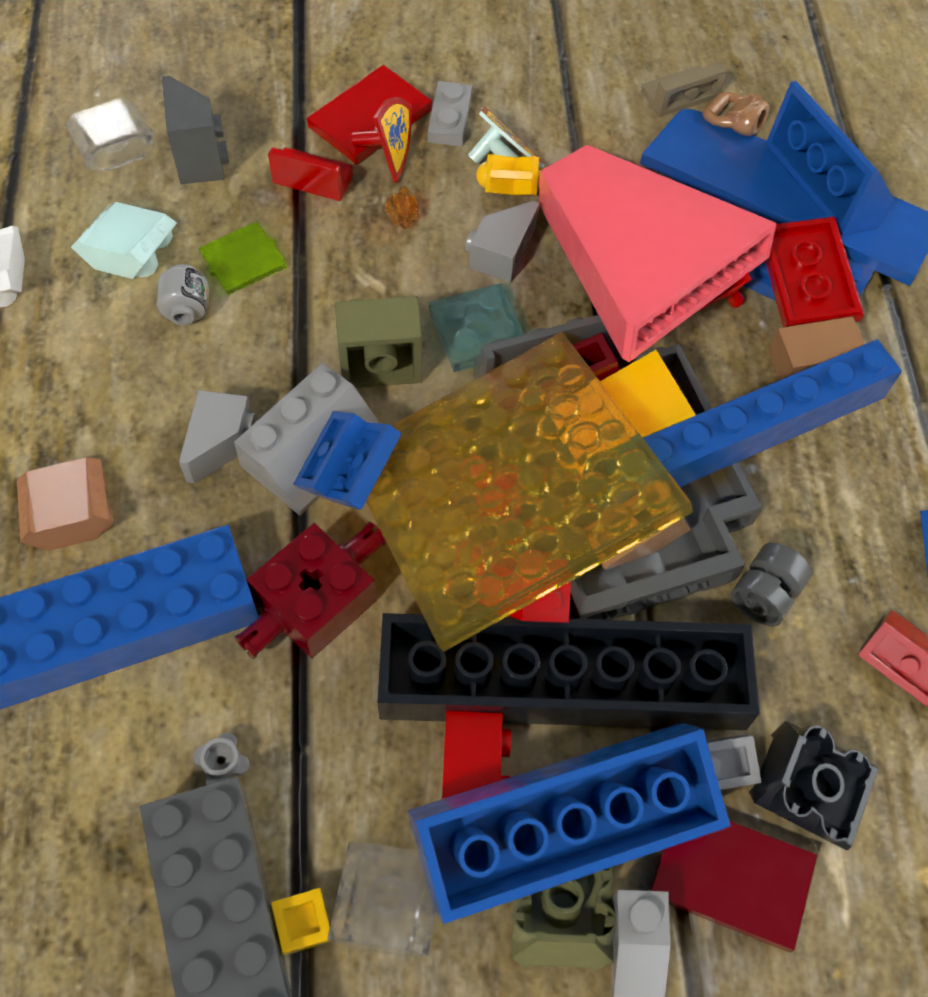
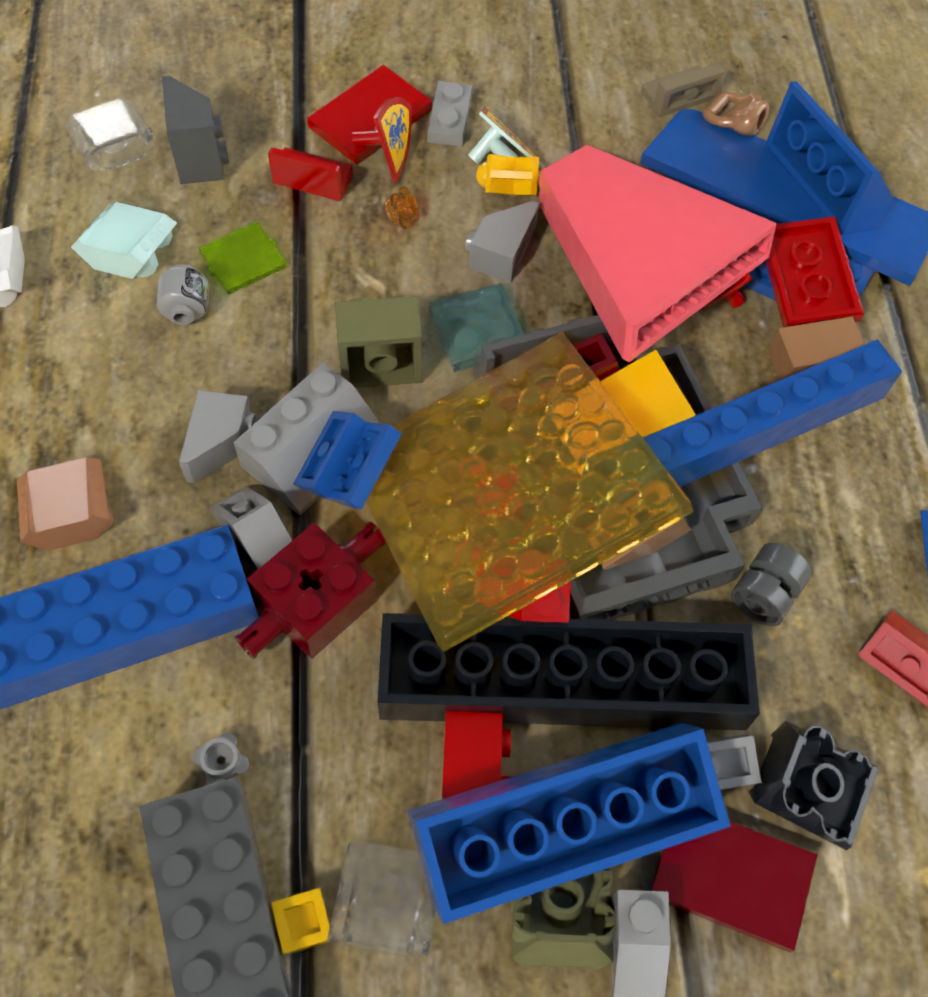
none -> light grey slope [210,486,292,569]

